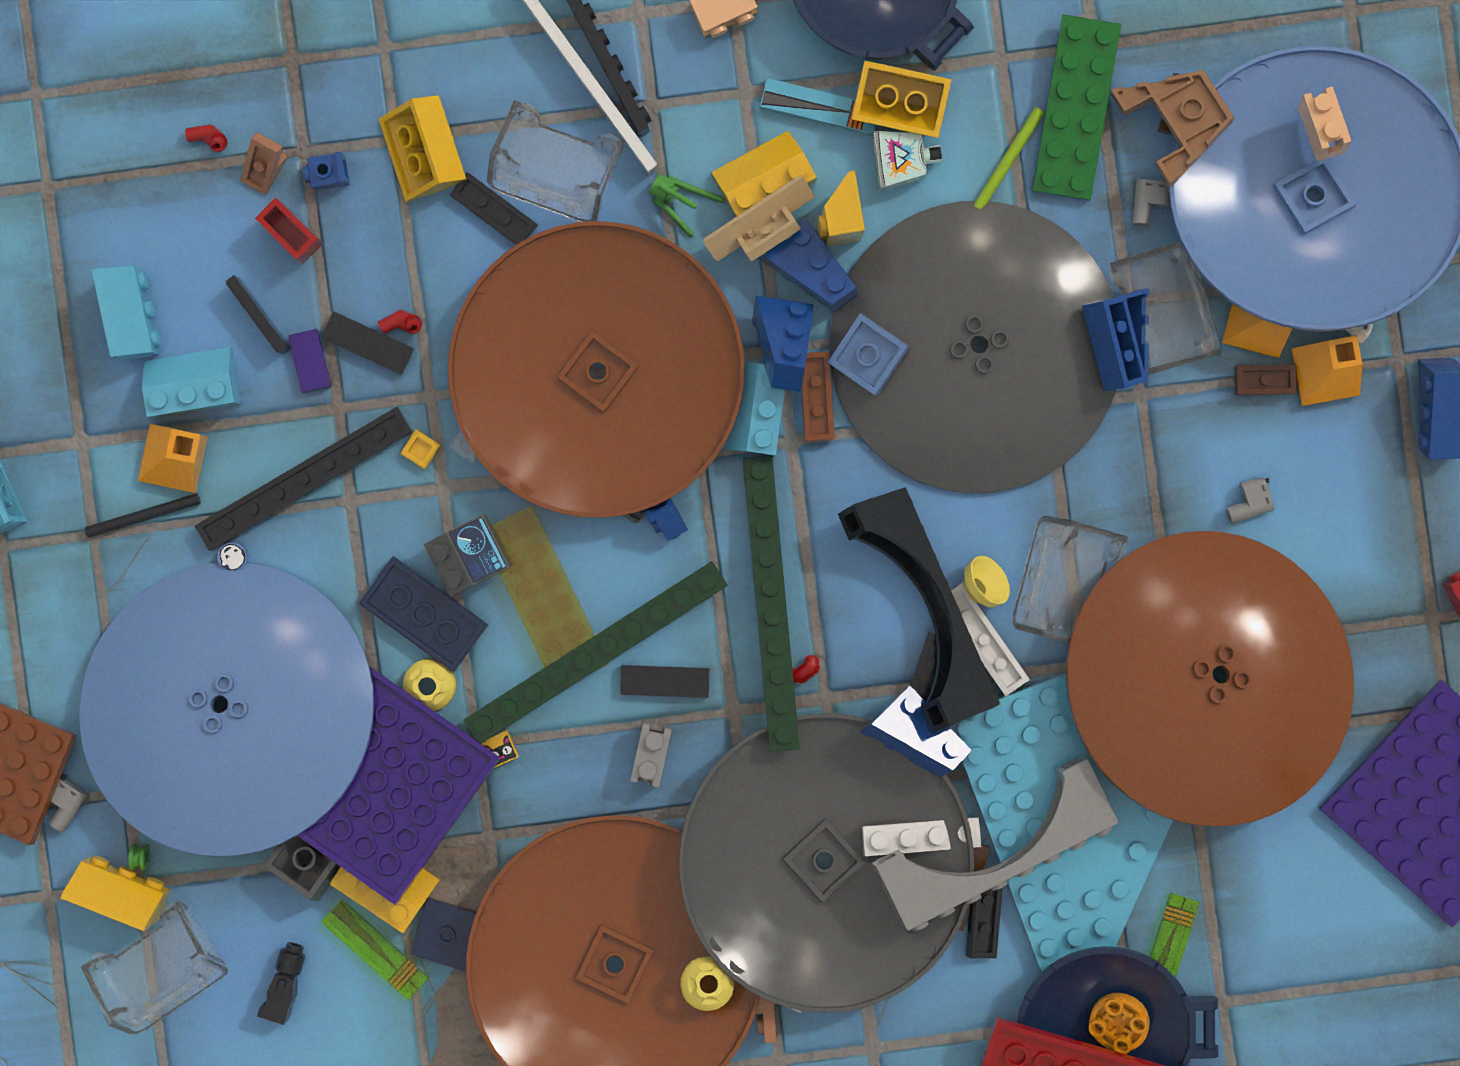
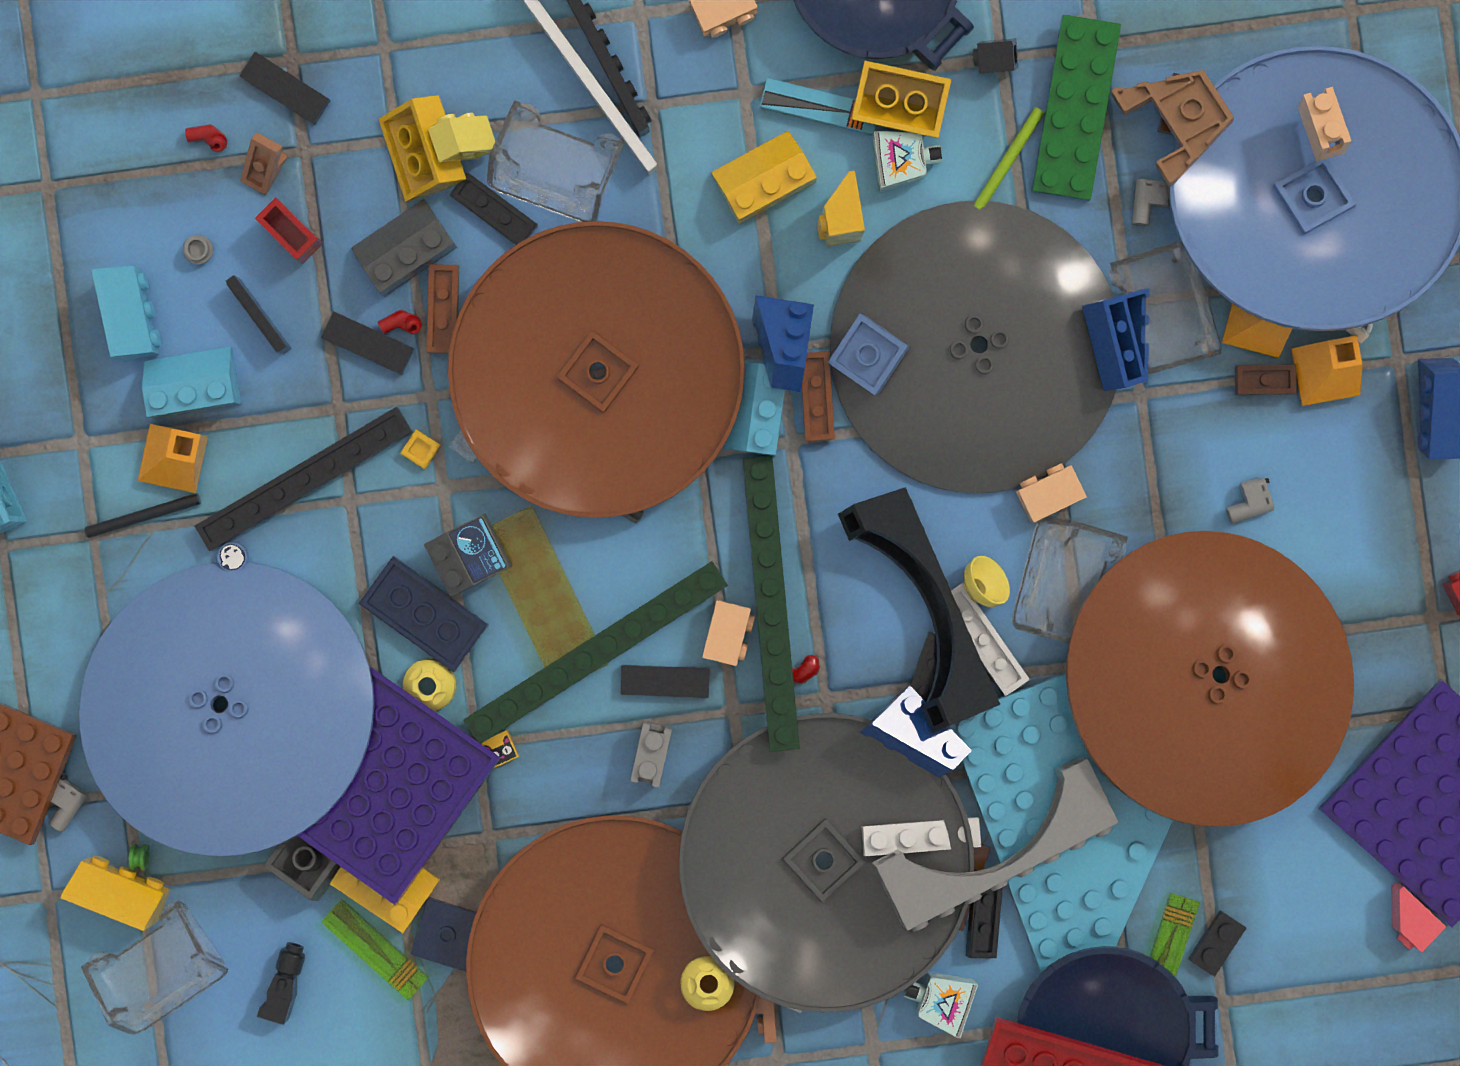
dark purple tile [288,329,332,393] -> none
blue brick [303,152,350,190] -> none
blue brick [644,498,688,541] -> none
bright green plant [649,174,725,237] -> none
tan bracket [703,175,815,262] -> none
blue wedge [759,217,858,312] -> none
light orange tile [1089,993,1150,1054] -> none
none -> light grey plate [183,235,213,265]
none -> black tile [240,52,331,125]
none -> dark grey slope [352,199,457,296]
none -> dark orange plate [426,264,460,354]
none -> light yellow brick [428,113,498,162]
none -> light nougat brick [702,600,755,666]
none -> light aqua torso [904,972,978,1038]
none -> black brick [973,38,1018,74]
none -> light nougat brick [1015,463,1087,523]
none -> black plate [1188,910,1246,977]
none -> coral slope [1391,882,1446,952]

